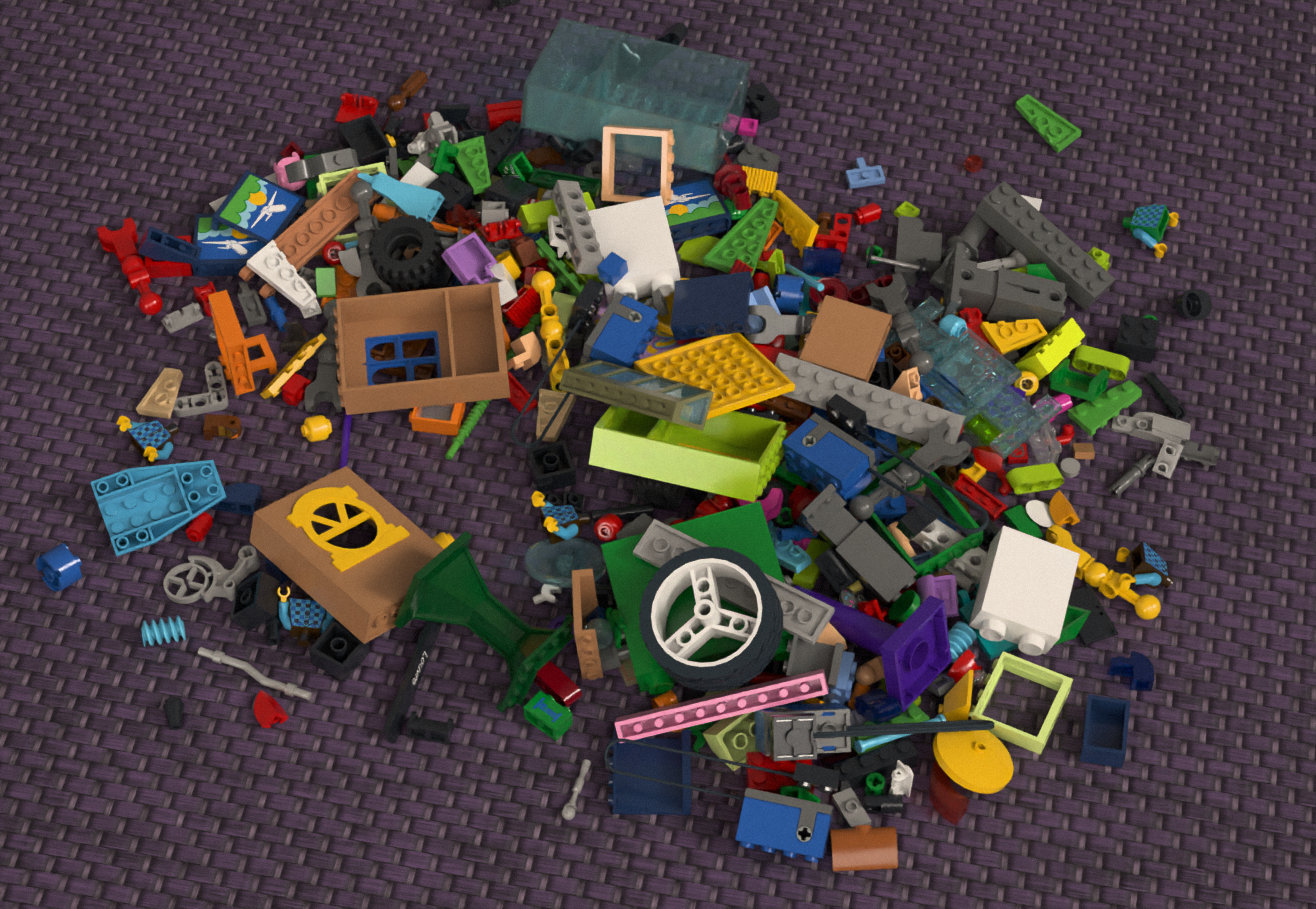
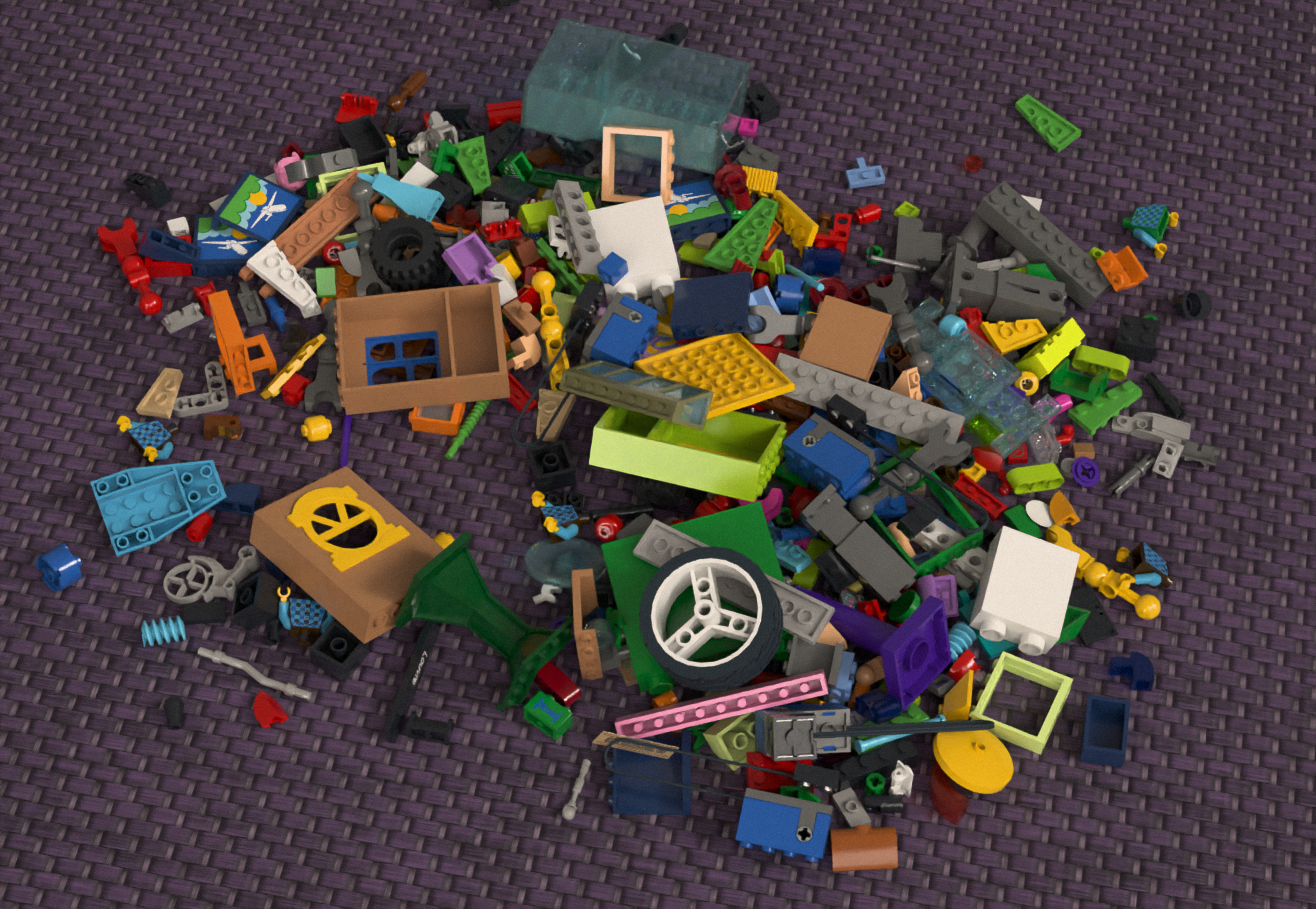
none -> black slope [124,172,172,209]
none -> white slope [167,217,190,236]
none -> black tile [184,601,226,625]
none -> medium nougat tile [502,299,542,337]
none -> tan sticker [592,731,679,759]
none -> dark tan tile [692,233,717,250]
none -> dark purple gear [1070,457,1100,488]
none -> orange panel [1096,246,1149,292]

